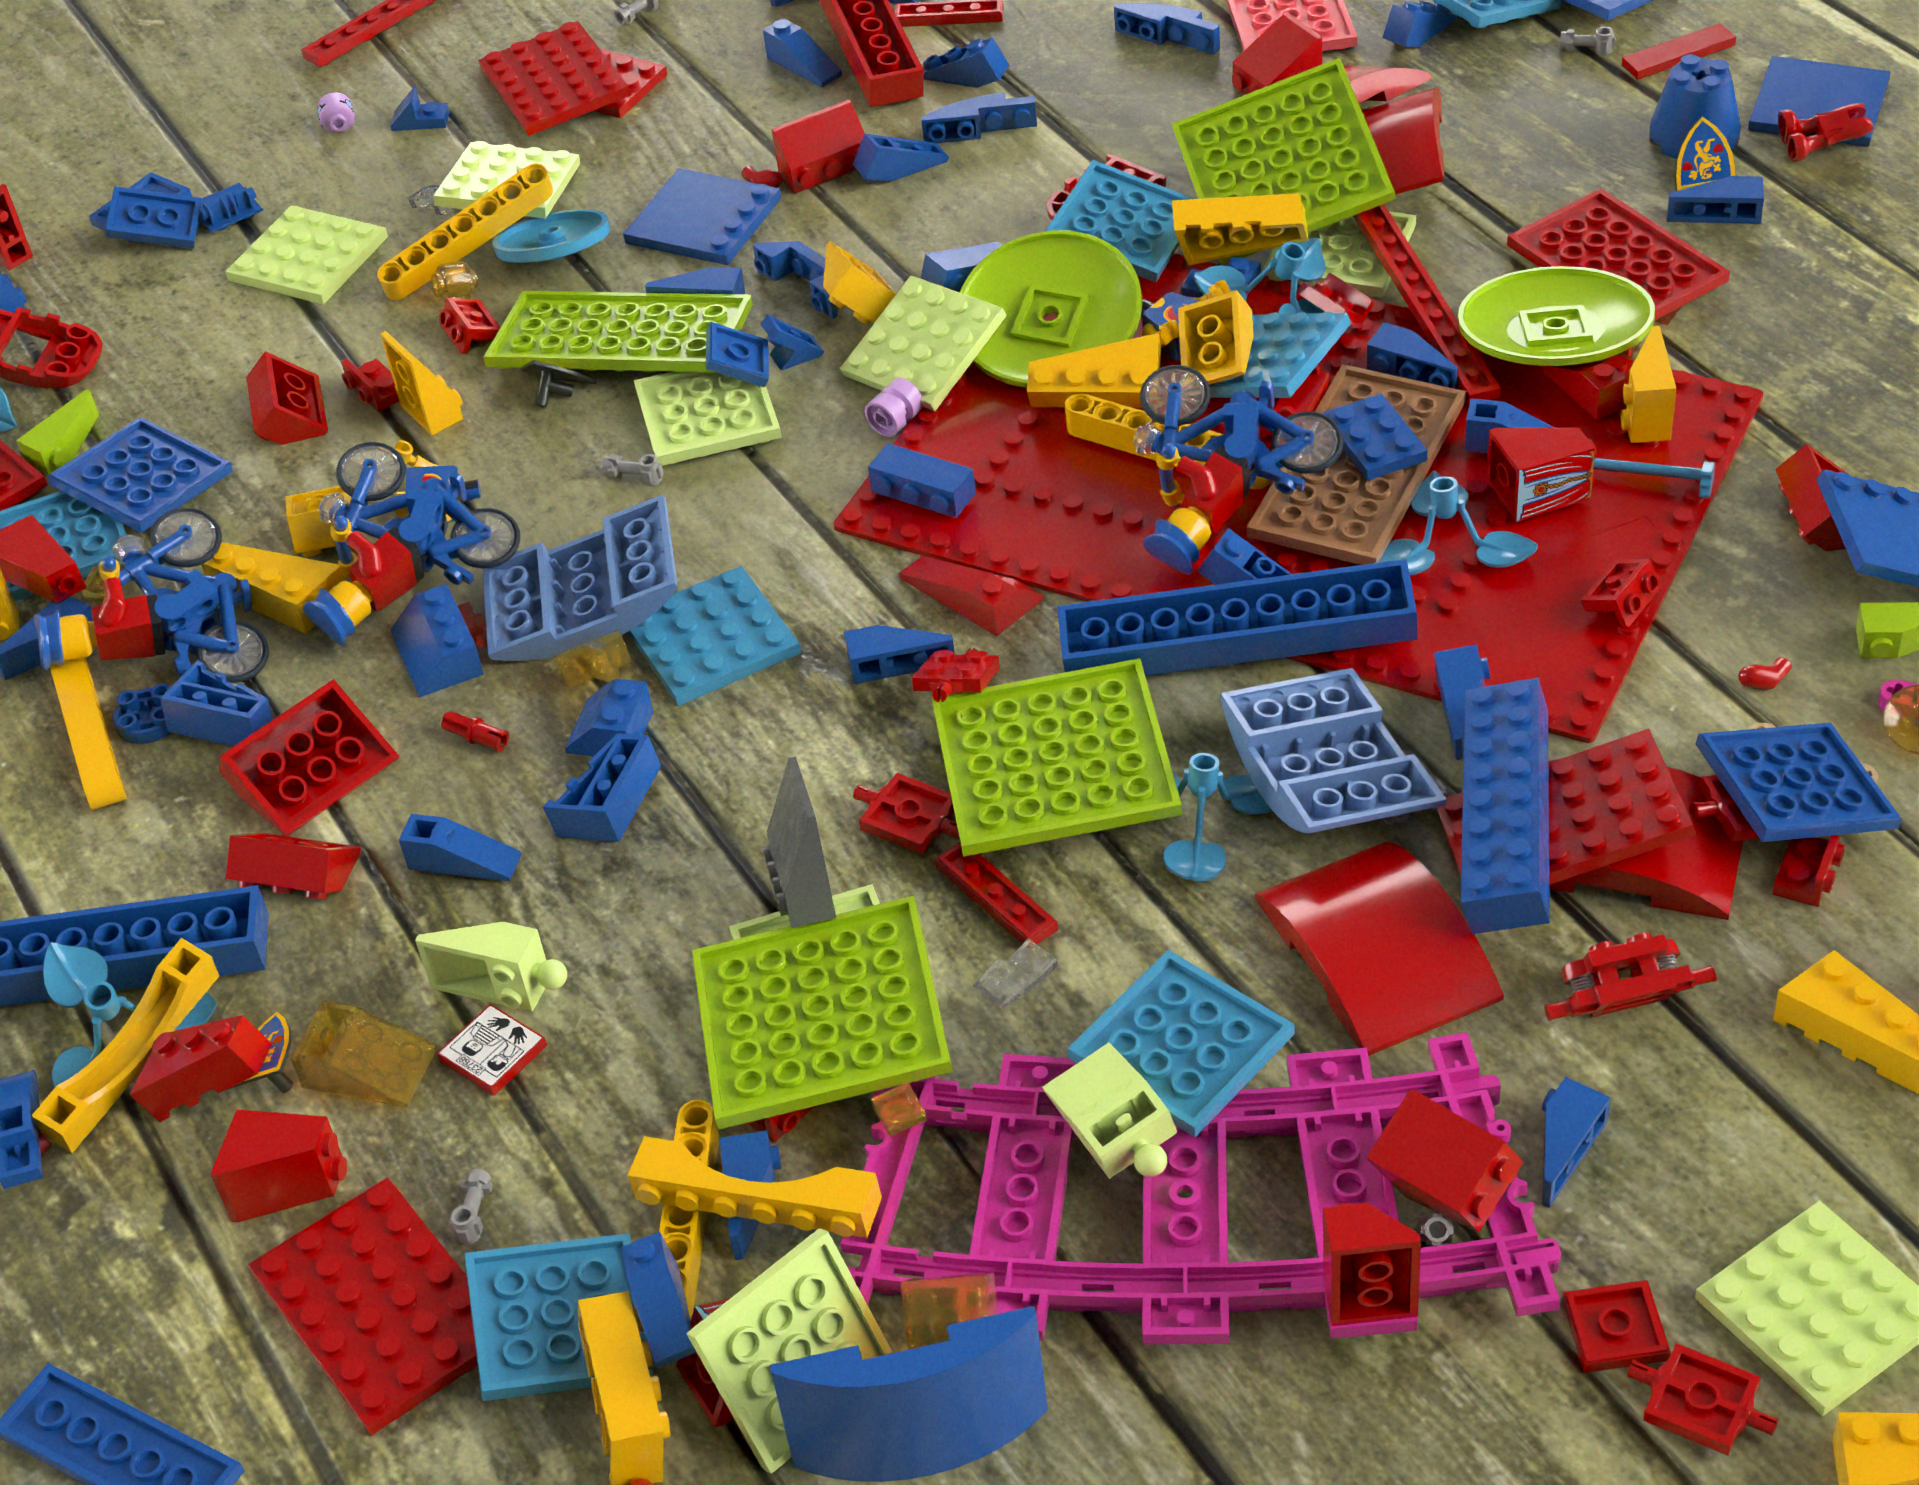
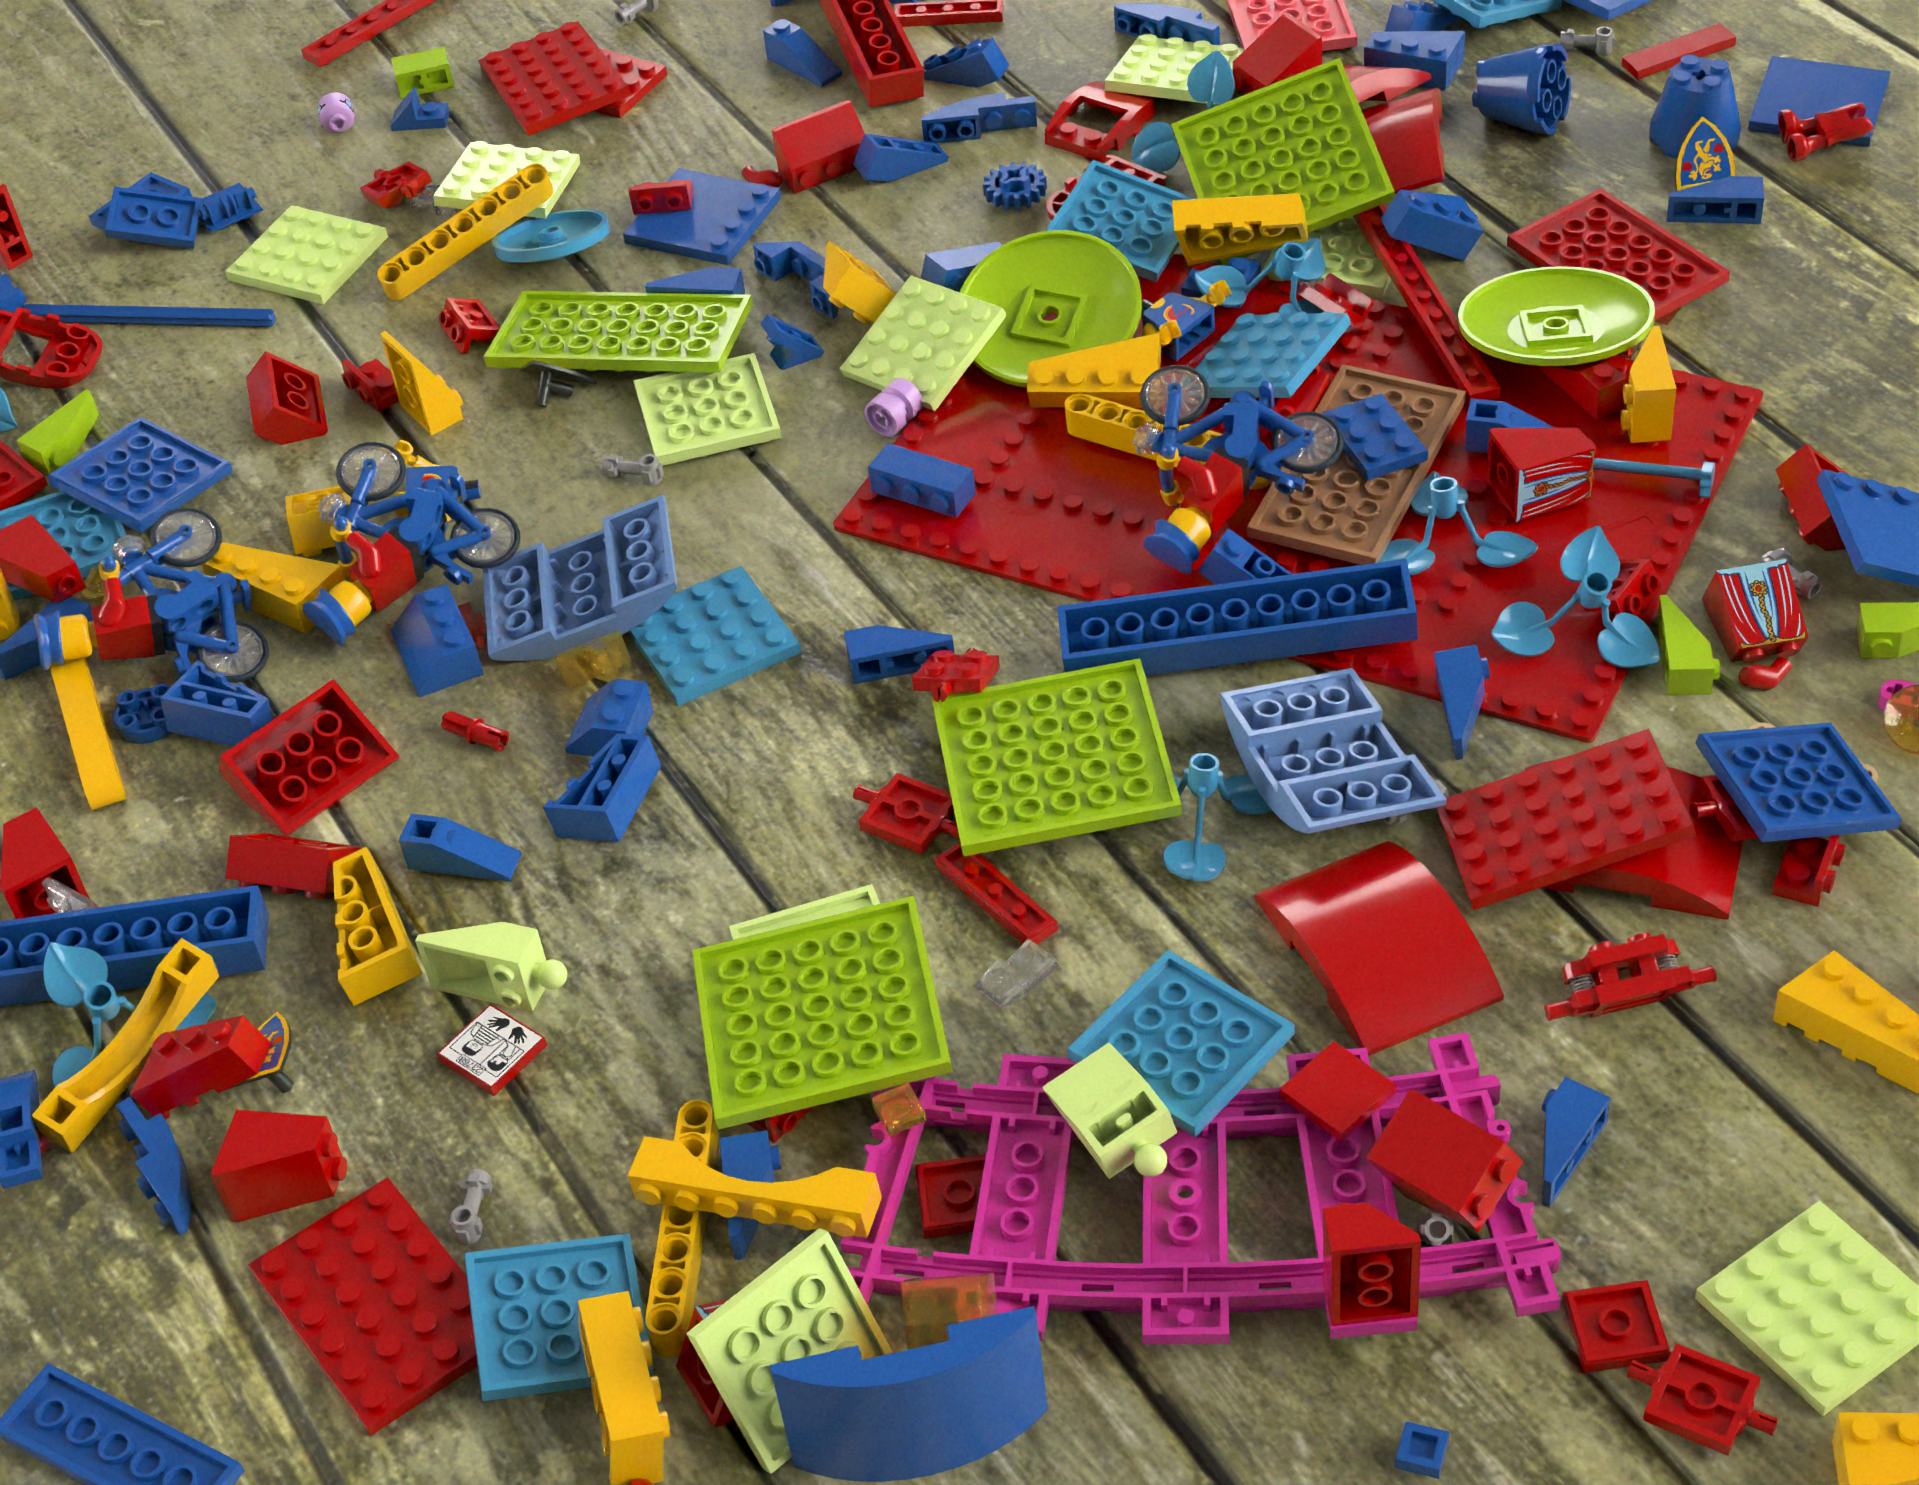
clear yellow slope [291,1000,437,1108] -> none
clear yellow head [431,261,478,302] -> none
blue slope [621,1231,696,1368] -> none
blue tile [706,322,769,387] -> none
dark grey slope [763,757,836,928] -> none
red wedge [899,555,1043,636] -> none
yellow slope [1178,290,1254,392] -> none
blue slope [1367,323,1458,389] -> none
blue brick [1461,678,1550,934] -> none
none -> red slope [0,807,92,919]
none -> blue axle [24,304,276,327]
none -> clear slope [42,878,99,913]
none -> blue slope [116,1097,191,1235]
none -> yellow wedge [333,847,423,1006]
none -> red plate [360,161,433,209]
none -> lime hinge [391,47,455,99]
none -> red bracket [629,179,694,215]
none -> red tile [915,1154,986,1239]
none -> blue gear [983,162,1047,211]
none -> red slope [1045,81,1156,162]
none -> yellowish green plate [1105,34,1244,105]
none -> dark azure plant [1132,51,1235,172]
none -> red tile [1279,1041,1396,1142]
none -> blue wedge [1364,31,1465,91]
none -> blue wedge [1380,190,1484,261]
none -> blue plate [1395,1421,1449,1479]
none -> blue cone [1472,44,1571,135]
none -> dark azure plant [1491,526,1660,668]
none -> lime slope [1657,595,1720,695]
none -> red slope [1702,559,1809,663]
none -> light grey bar [1758,548,1822,599]

